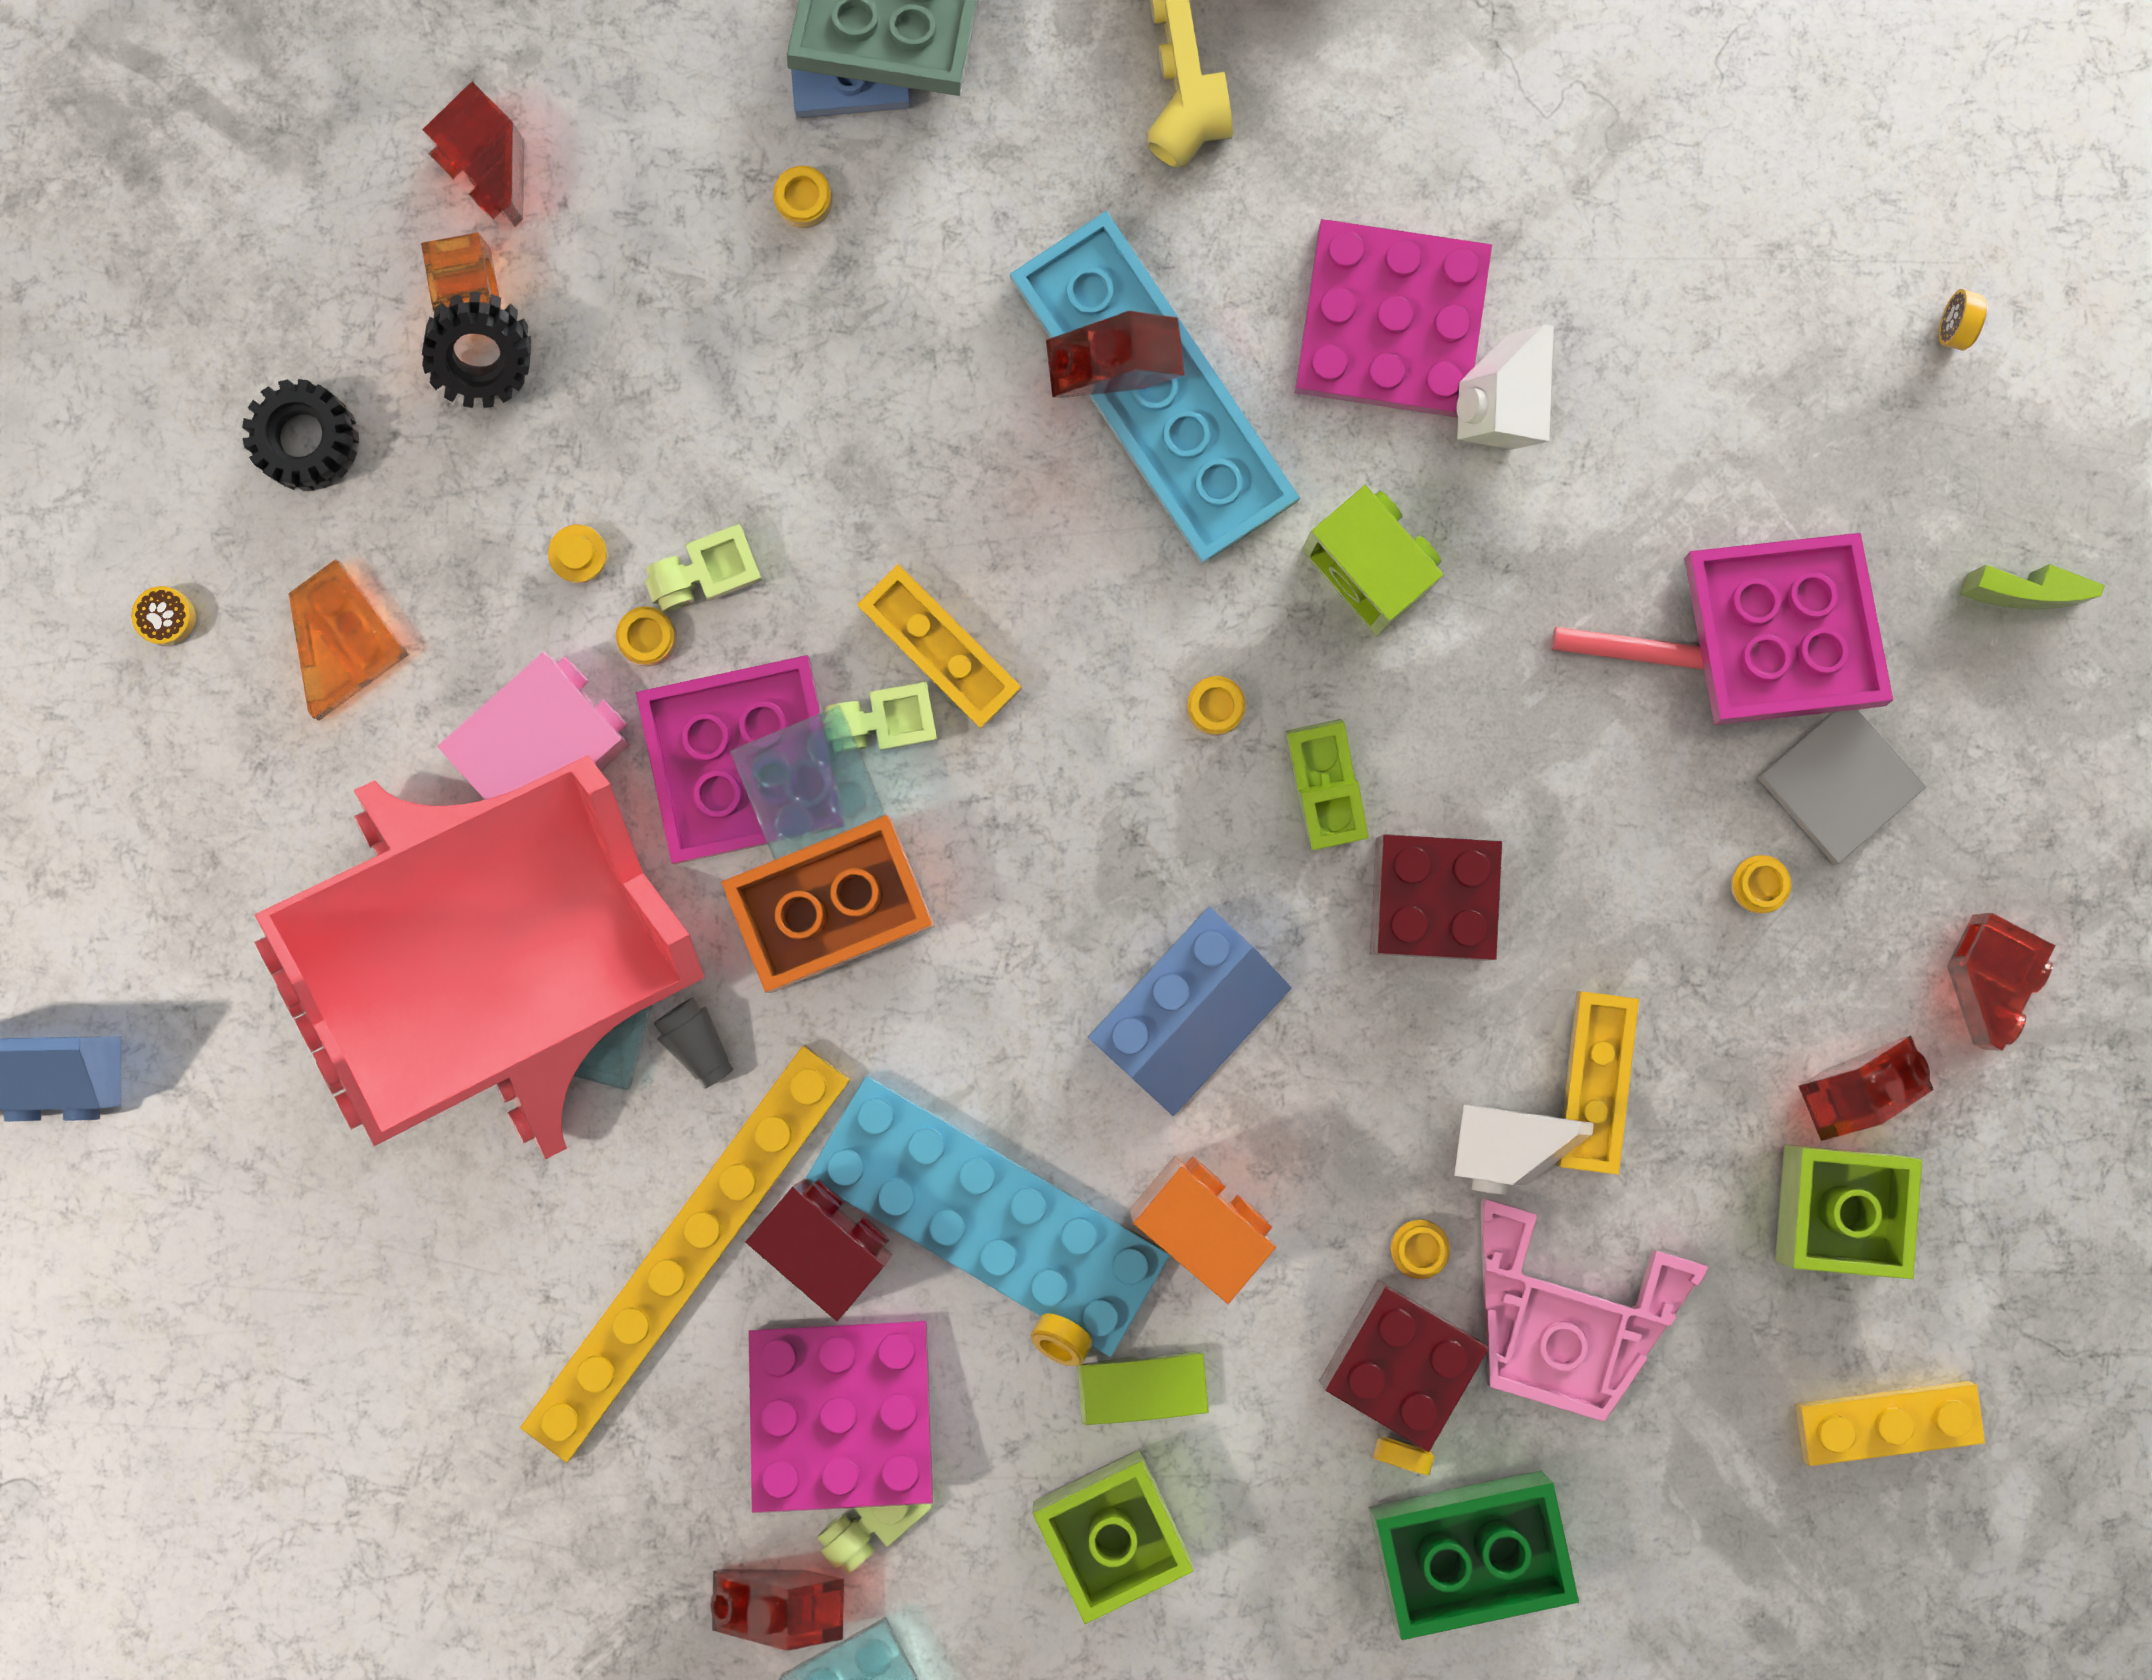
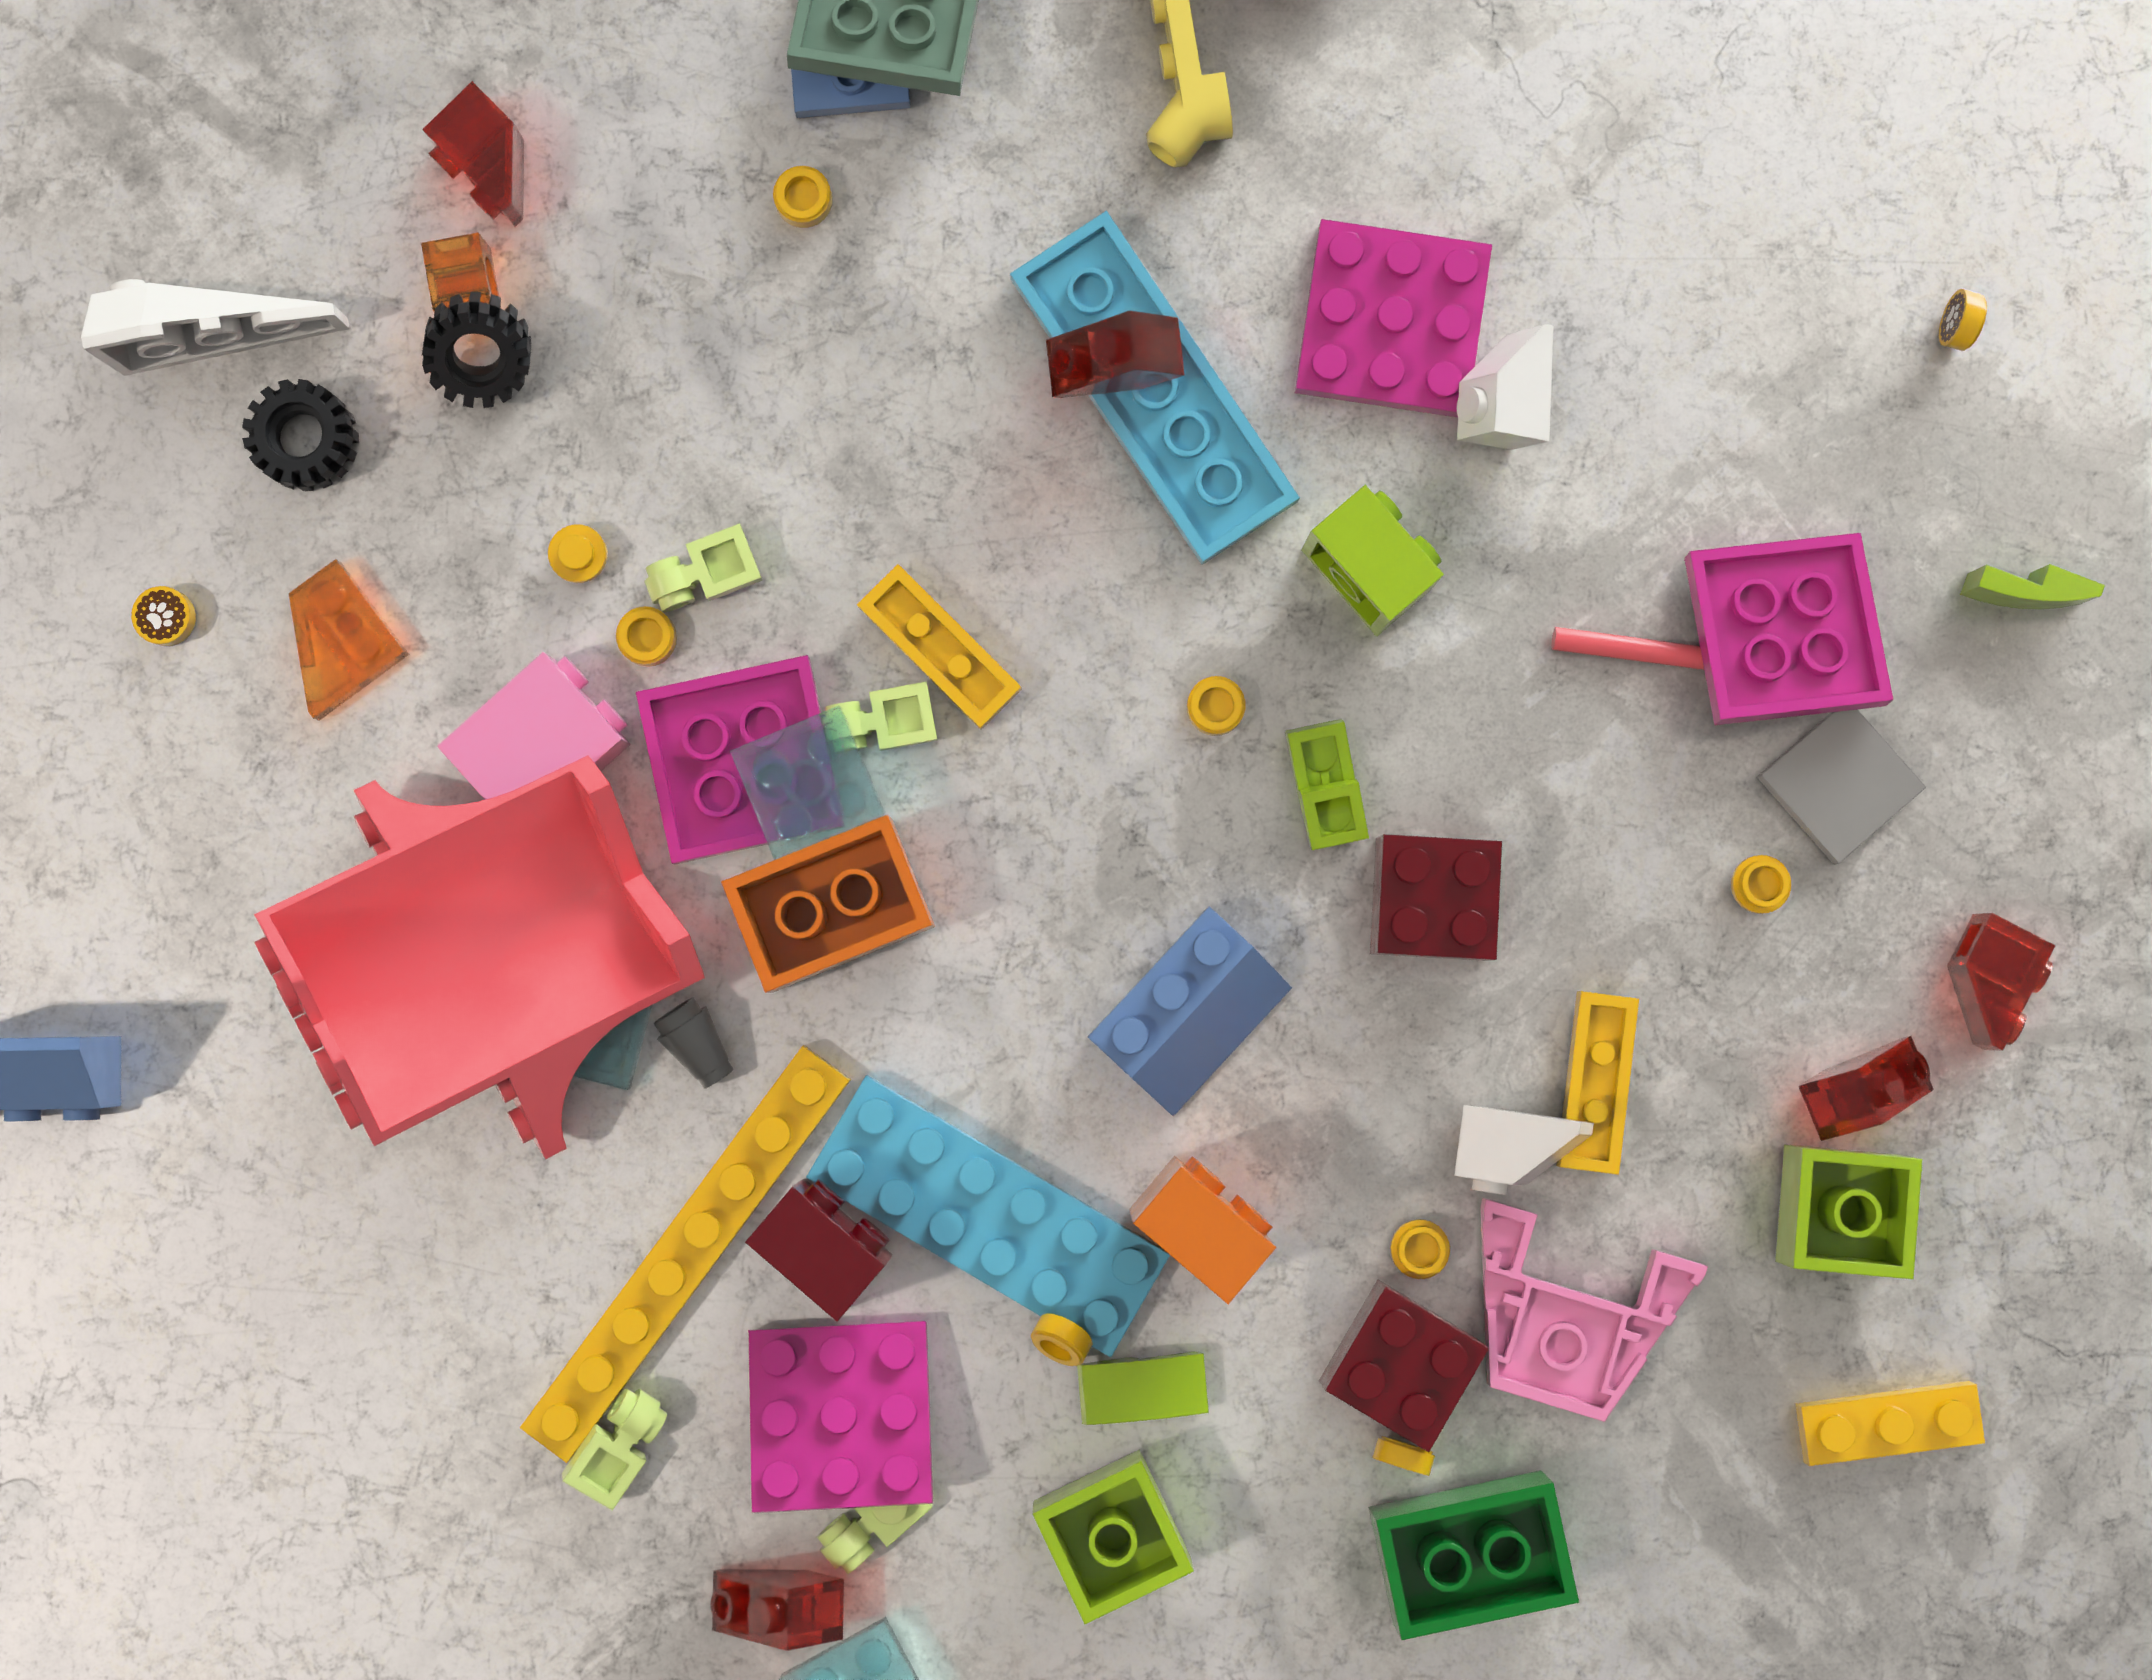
none -> white wedge [81,279,350,376]
none -> yellowish green plate [562,1388,667,1511]

